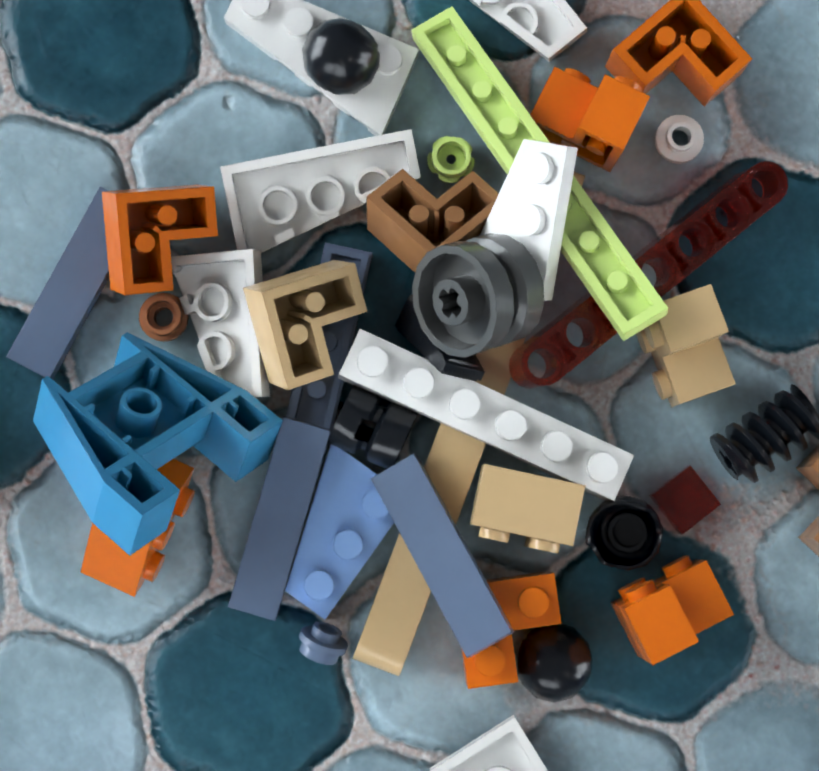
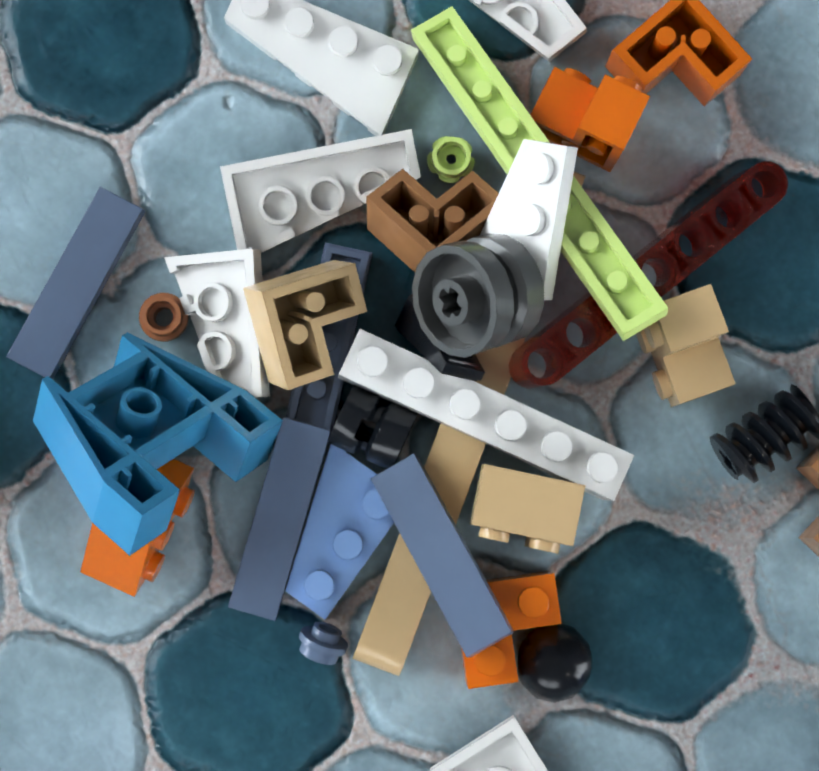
orange brick [102,184,218,295] -> none
black hair [302,18,380,95] -> none
black hair [585,495,663,571] -> none
orange brick [611,555,734,665] -> none
clear red plate [649,465,721,535] -> none
white plate [655,115,704,164] -> none

